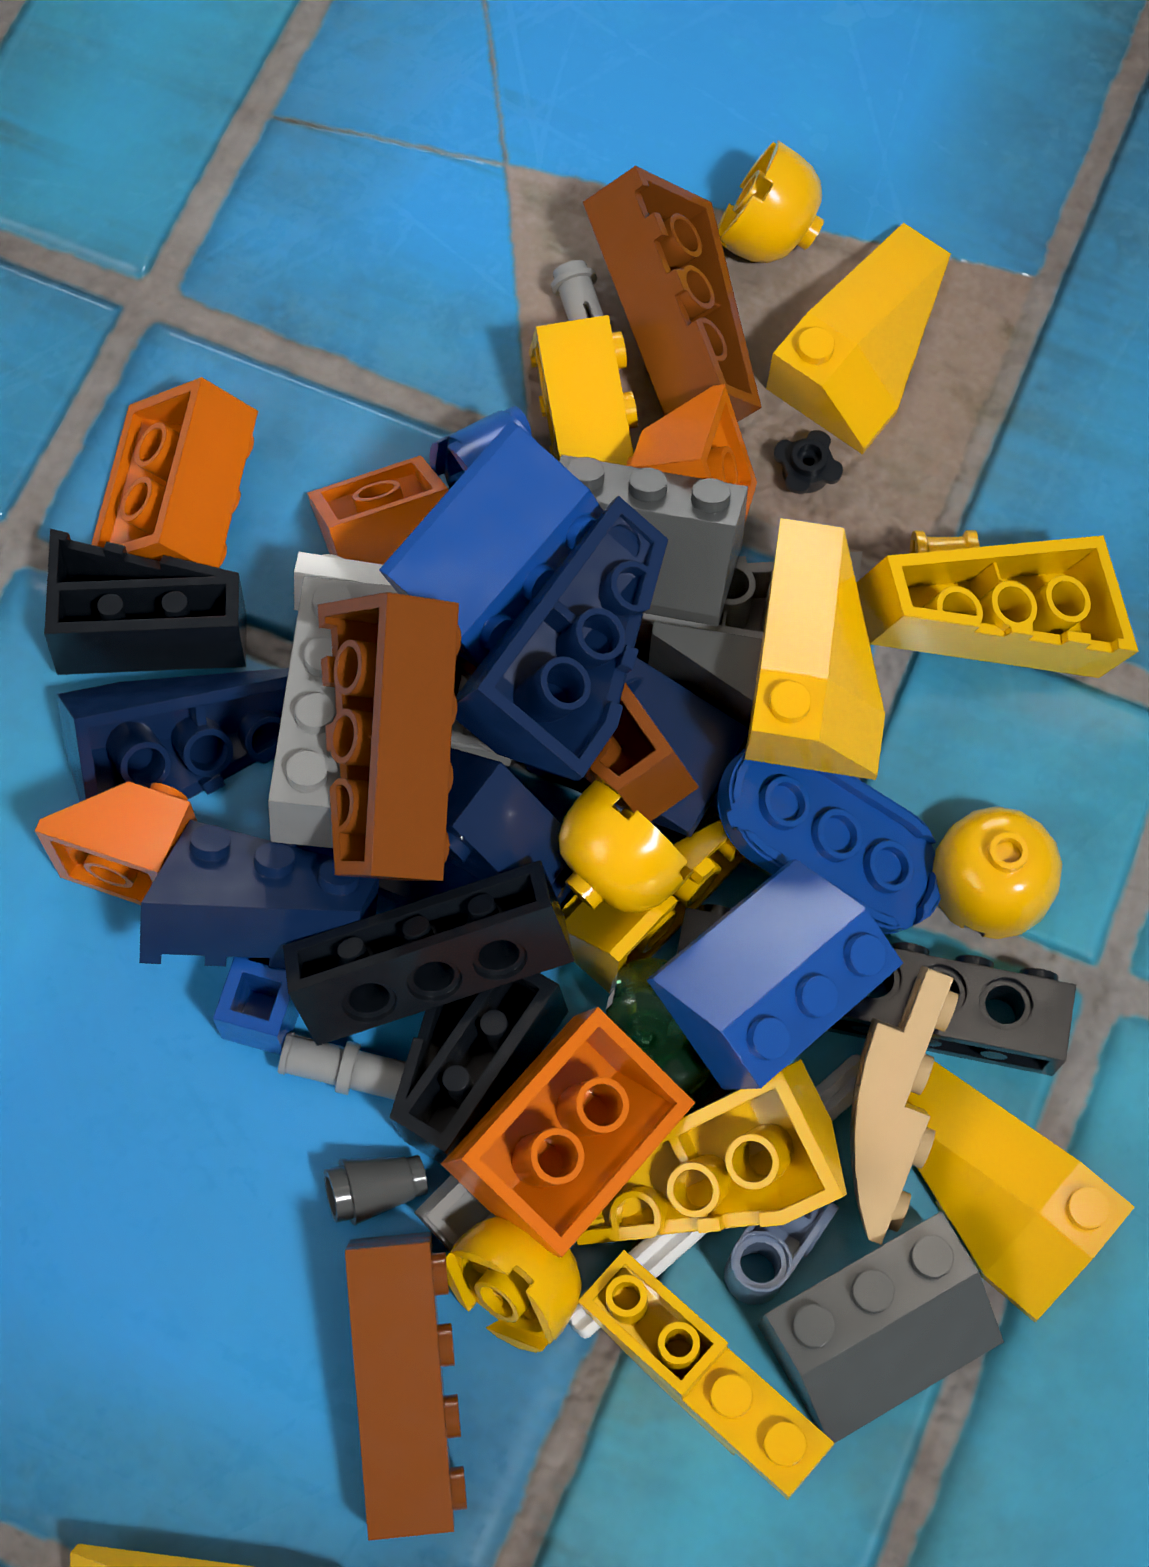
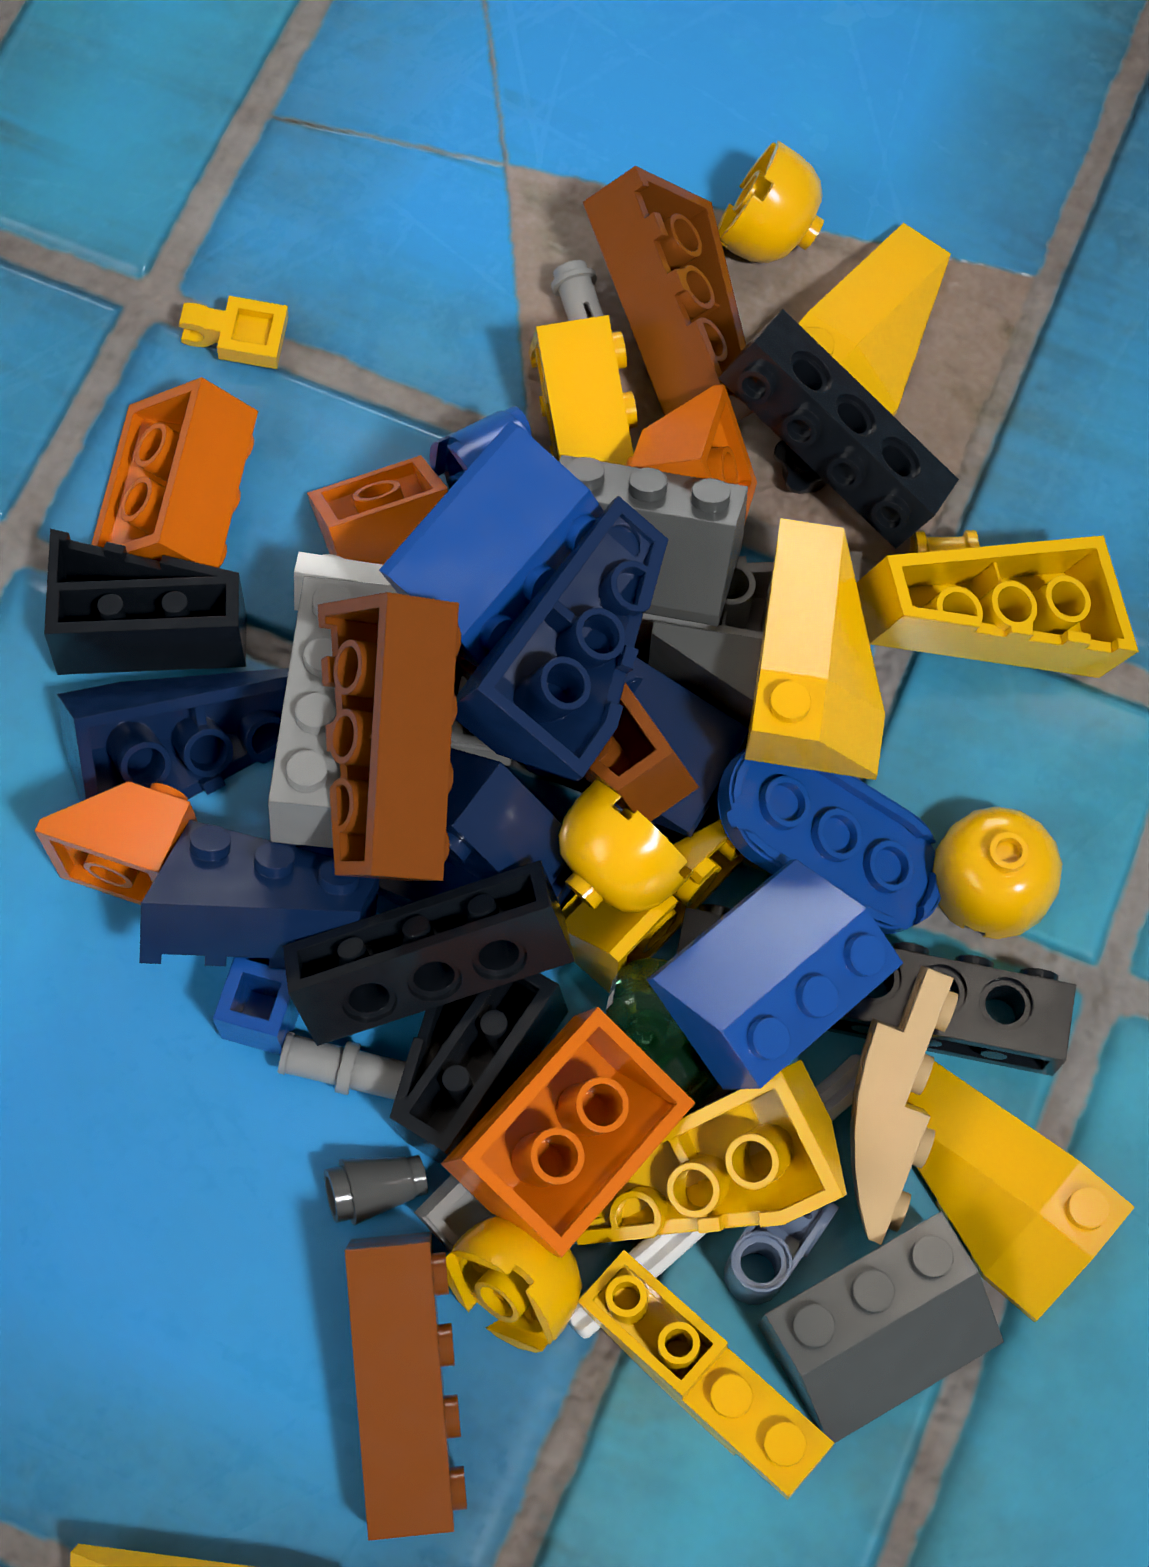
none -> yellow plate [179,295,289,369]
none -> black brick [718,309,959,549]

